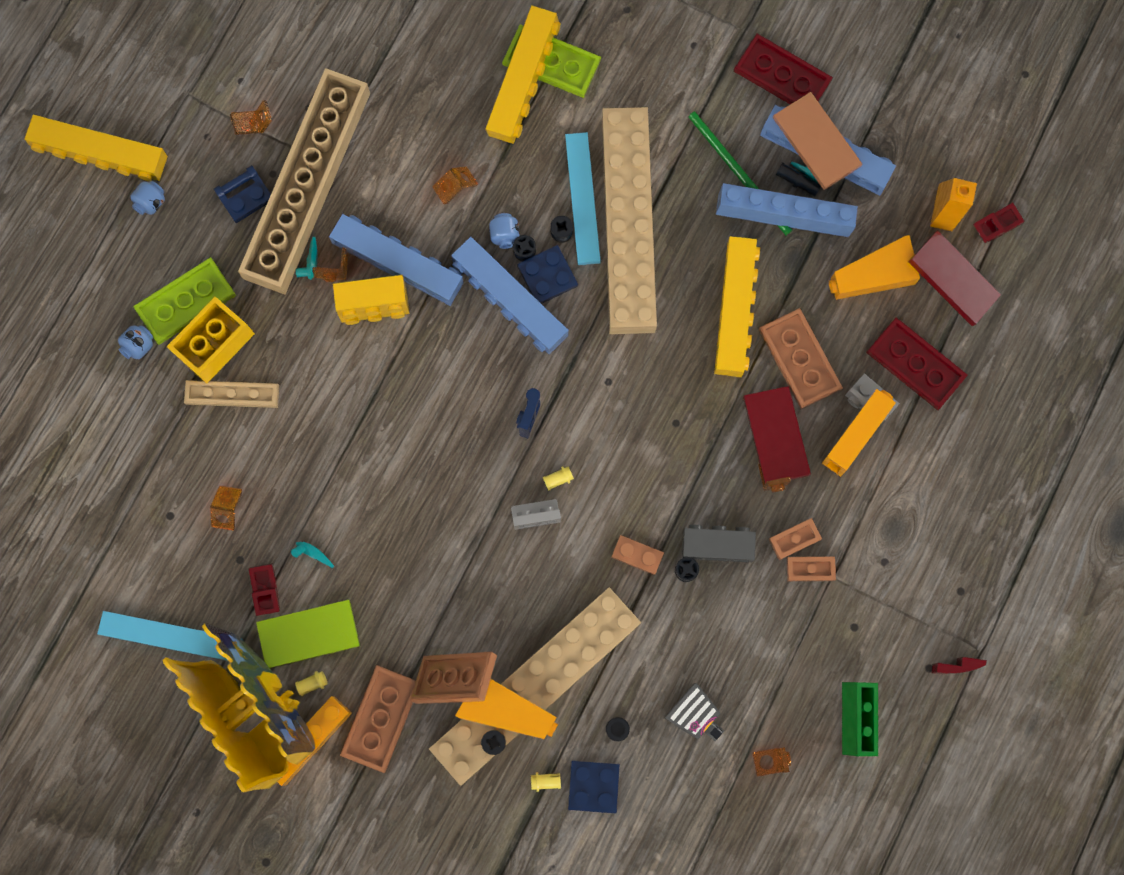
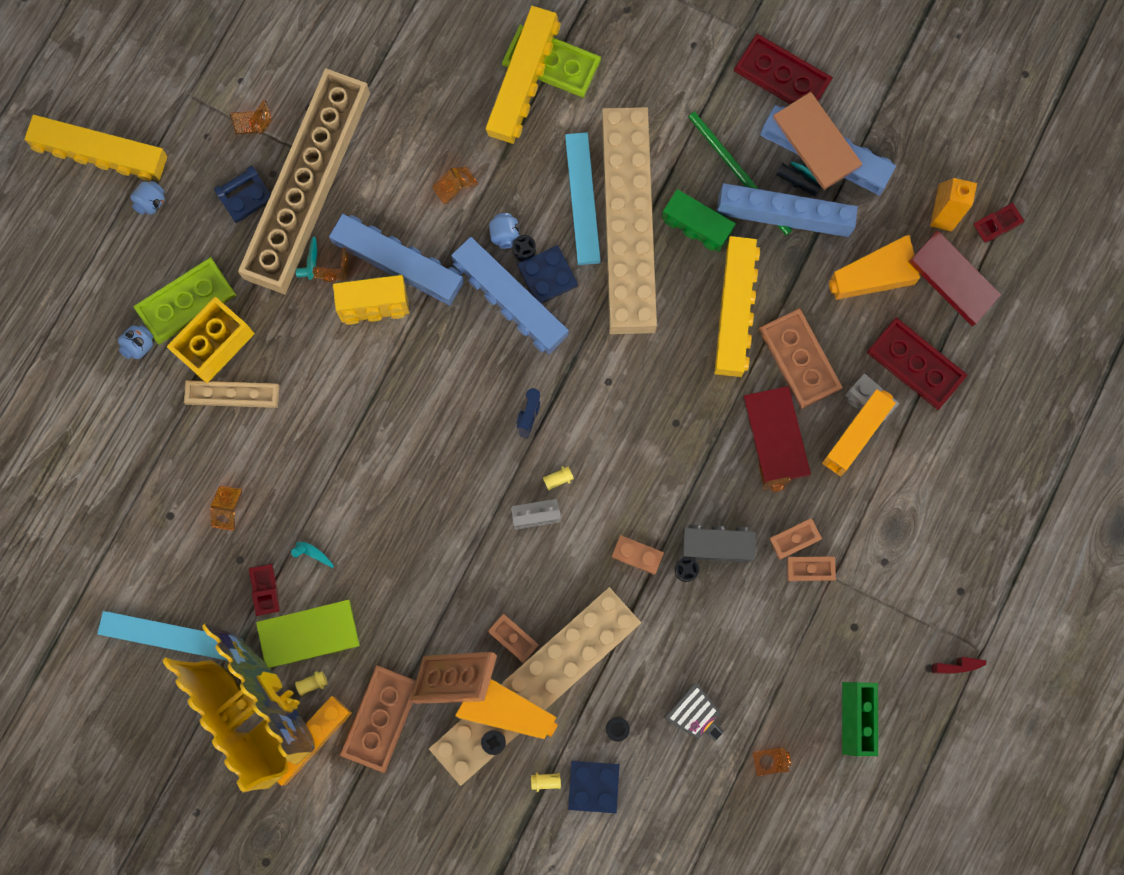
black wheel [551,216,573,243] -> none
none -> nougat plate [488,614,539,664]
none -> green brick [662,189,736,253]

